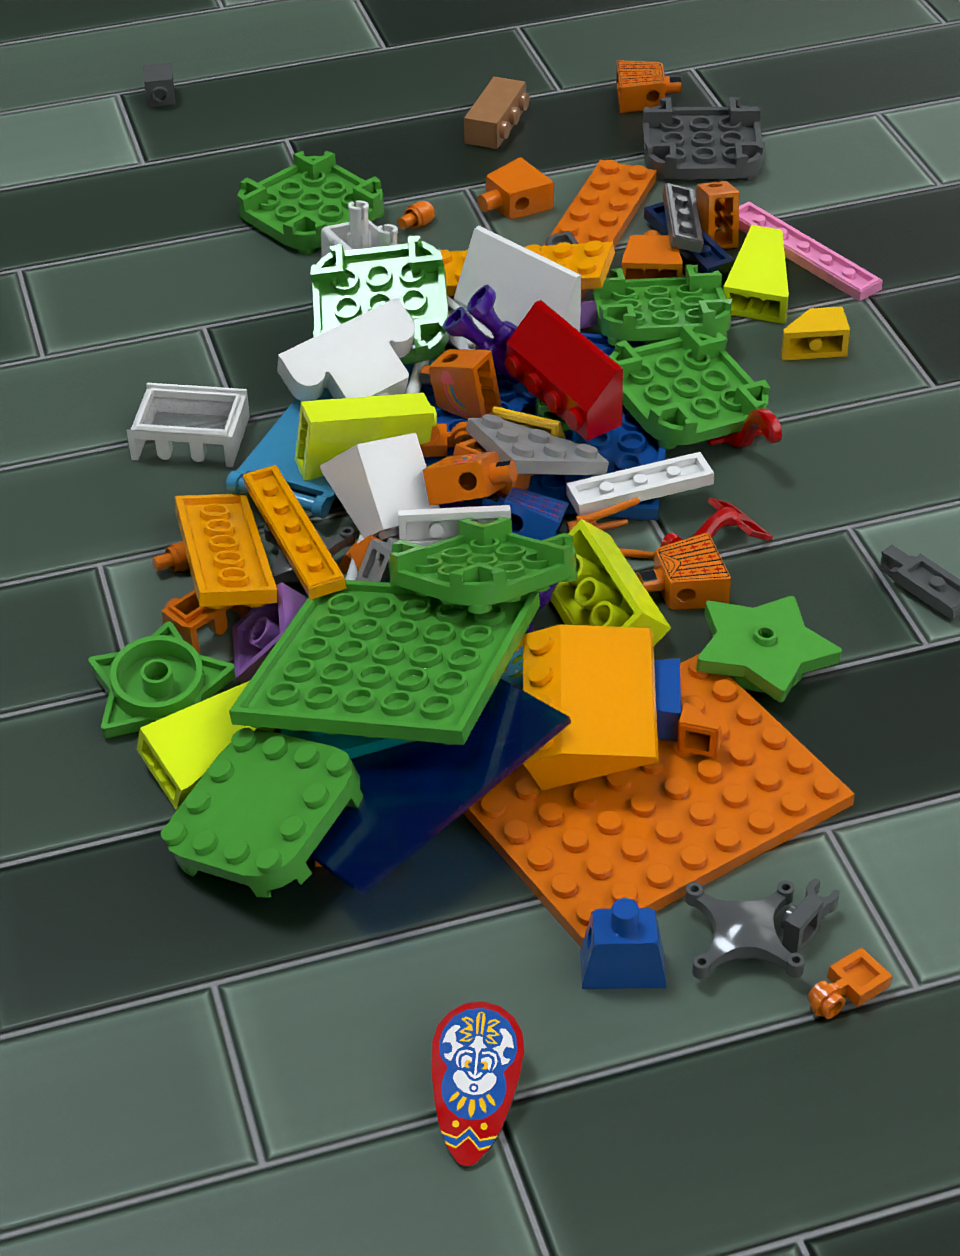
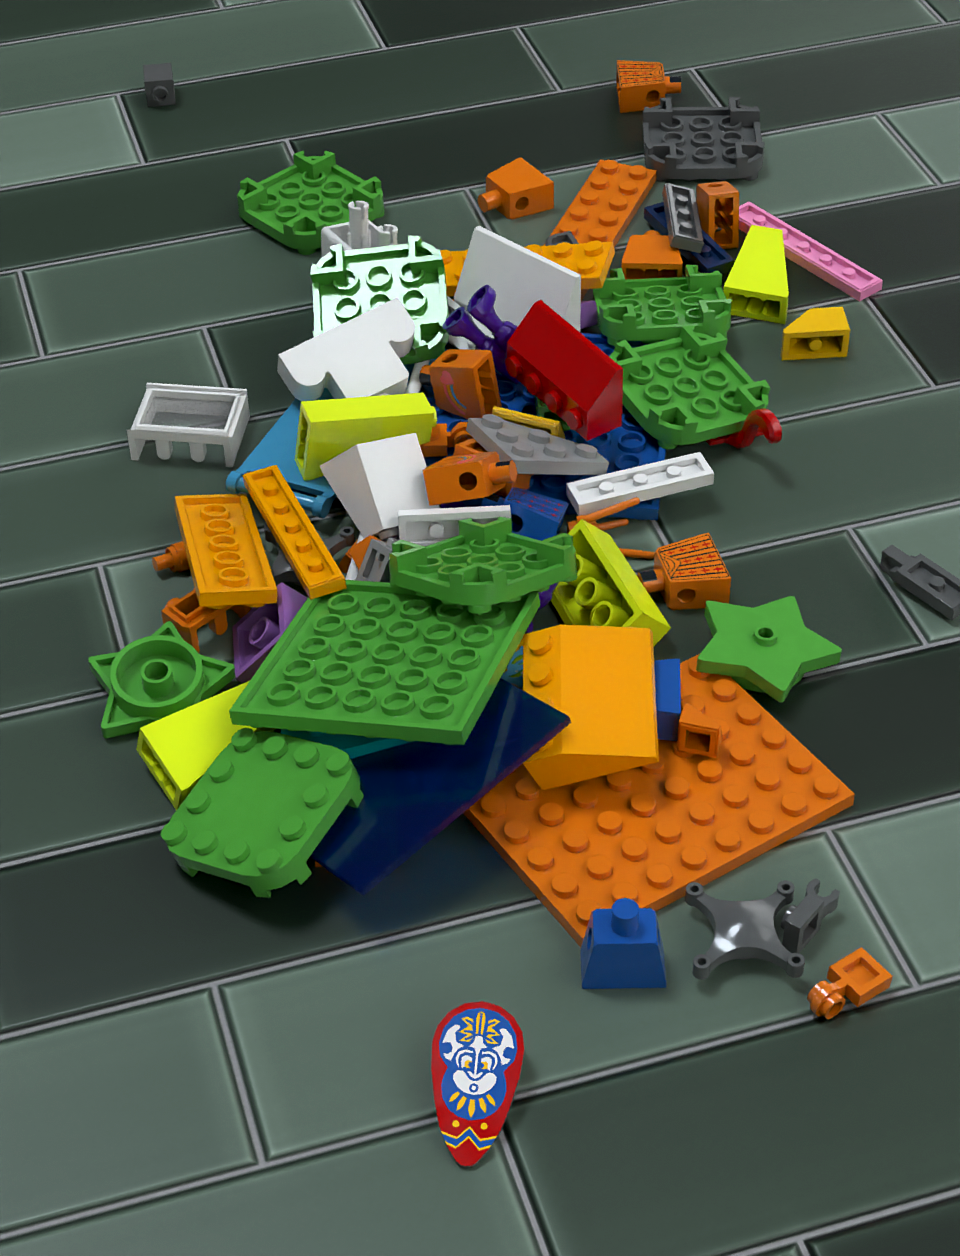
orange cylinder [397,201,435,230] -> none
medium nougat brick [464,76,529,149] -> none
red piece [660,497,773,547] -> none

